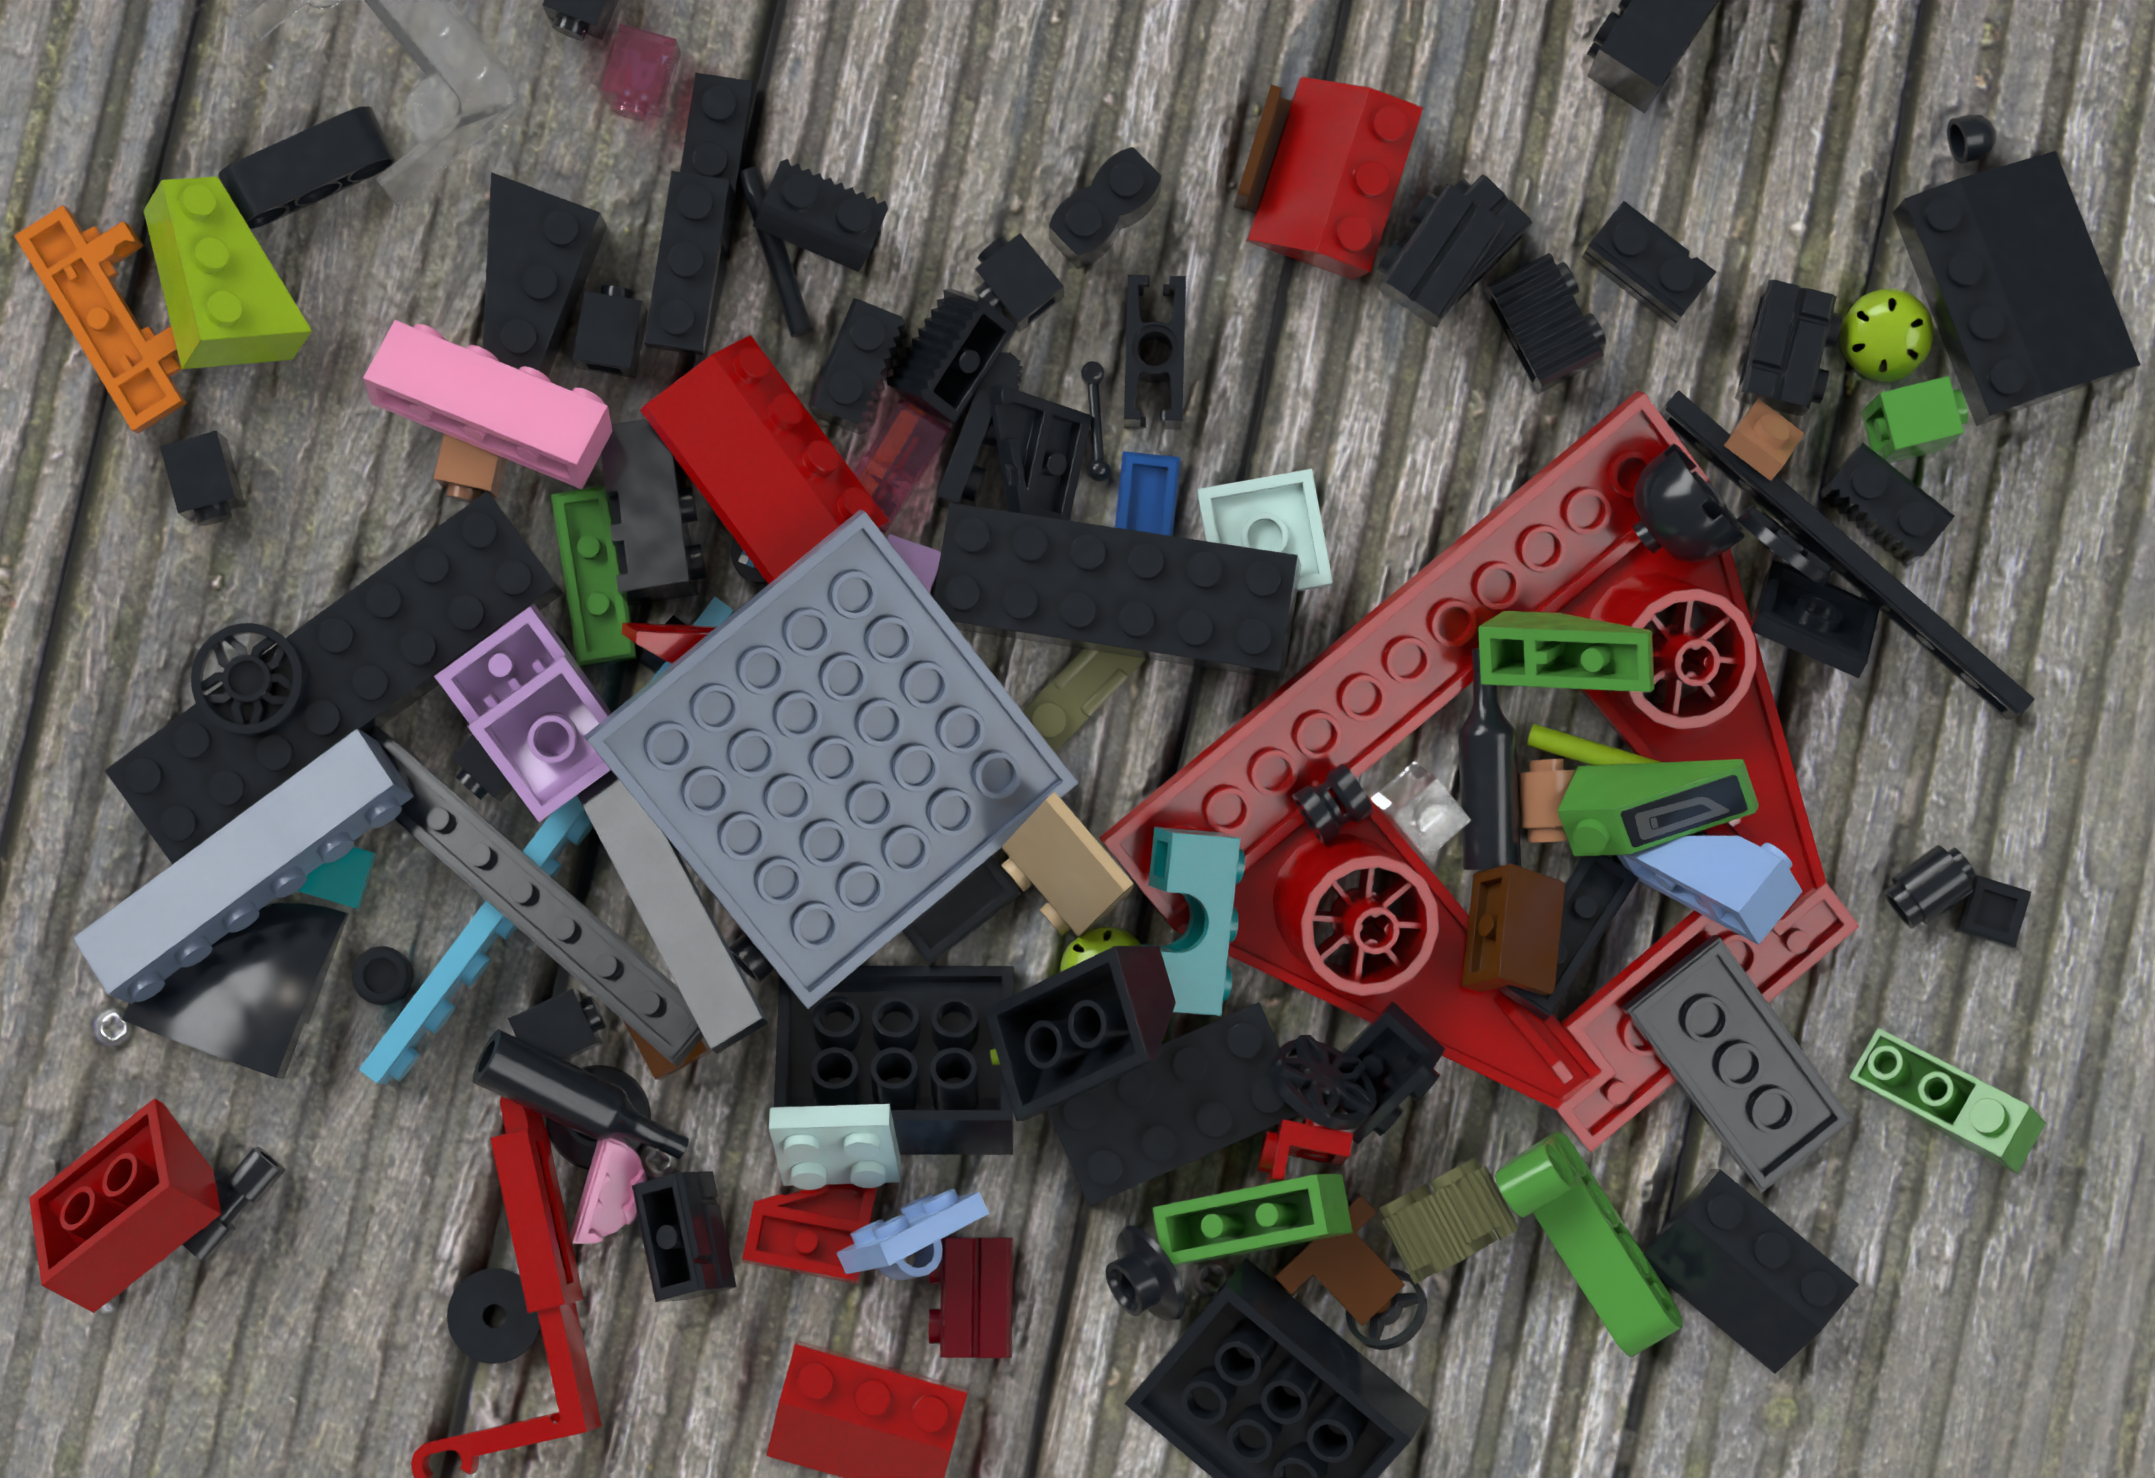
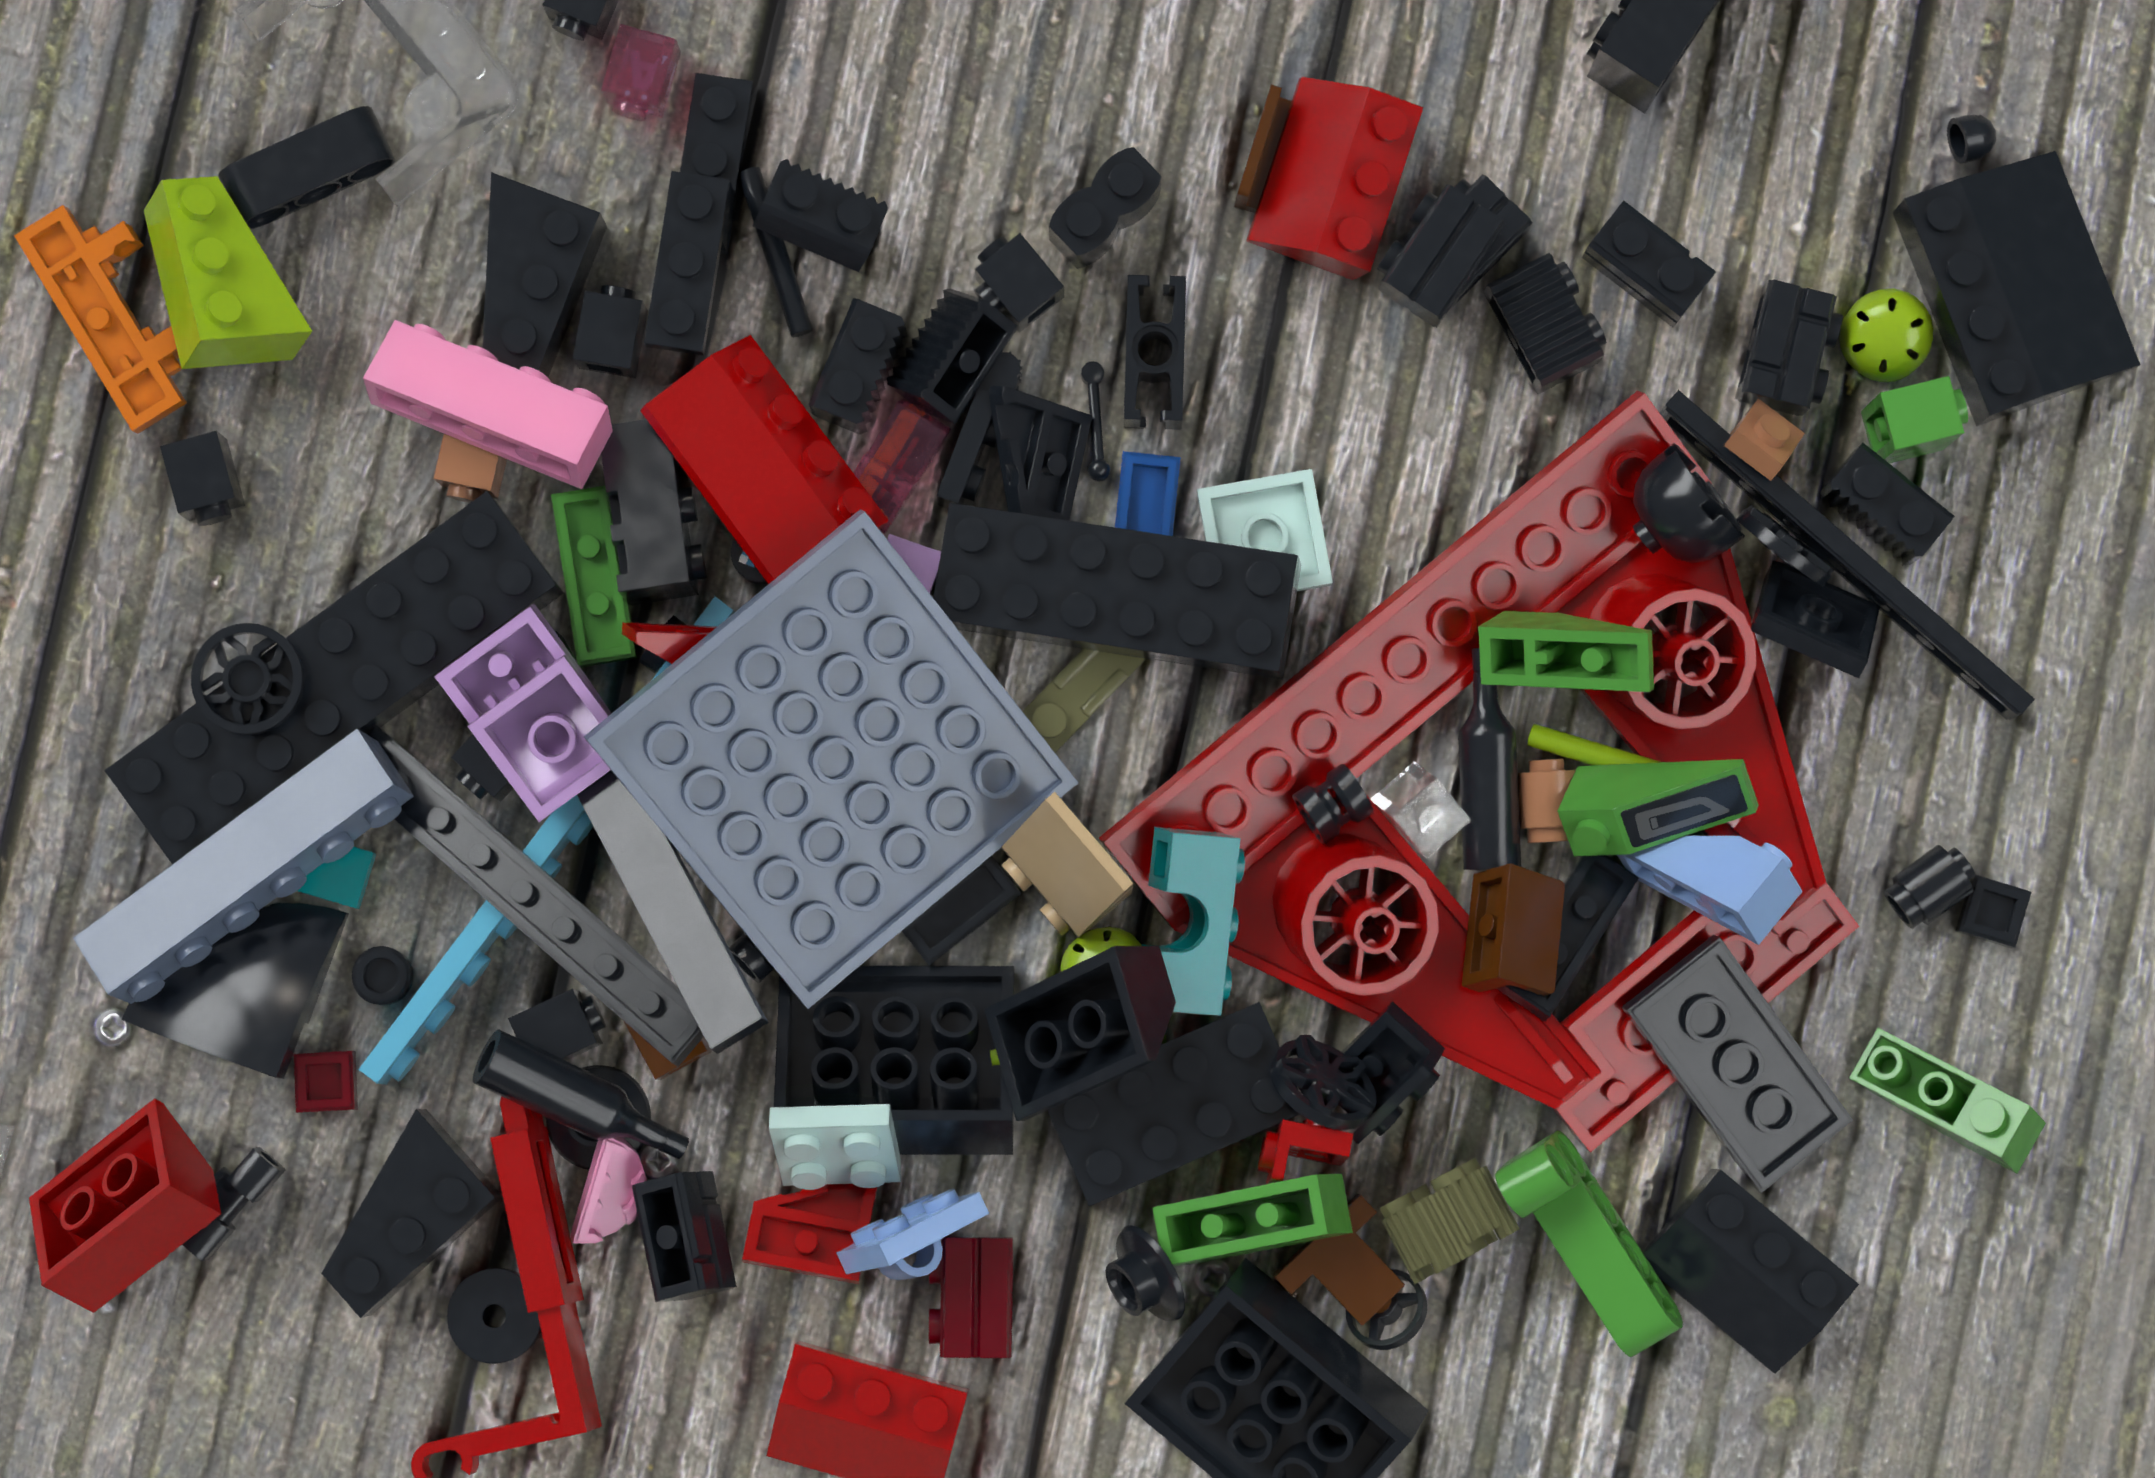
none -> dark red tile [294,1051,358,1113]
none -> black wedge [321,1109,503,1318]

